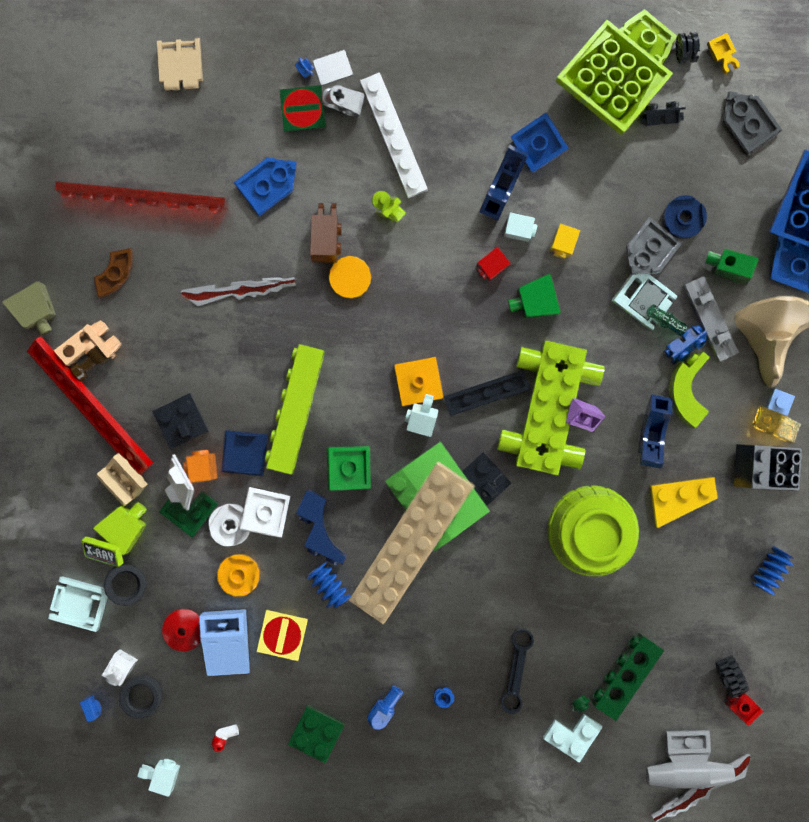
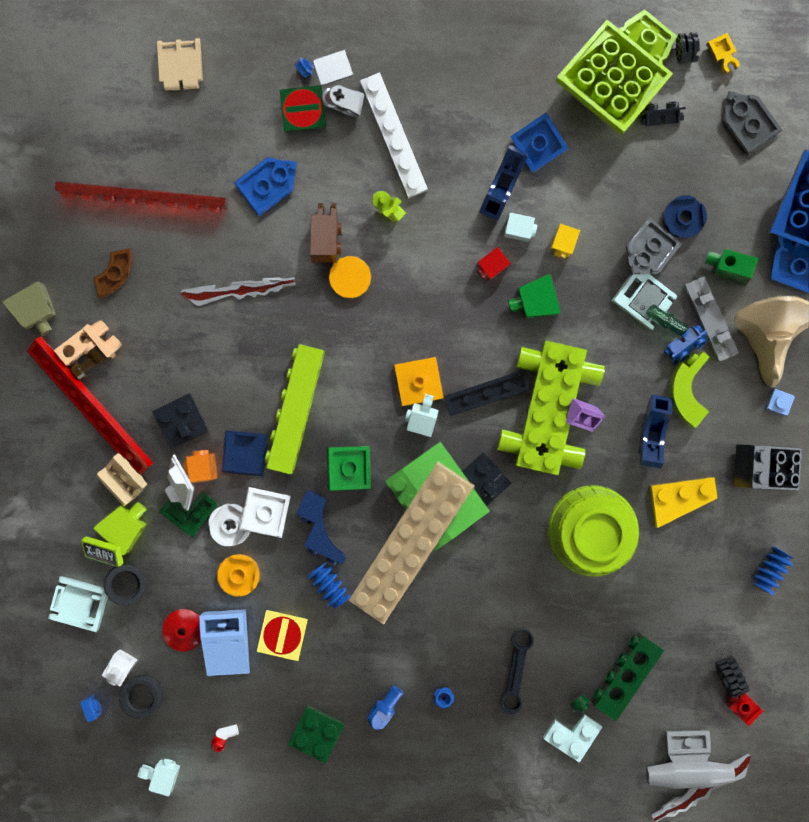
clear yellow slope [752,406,801,443] -> none

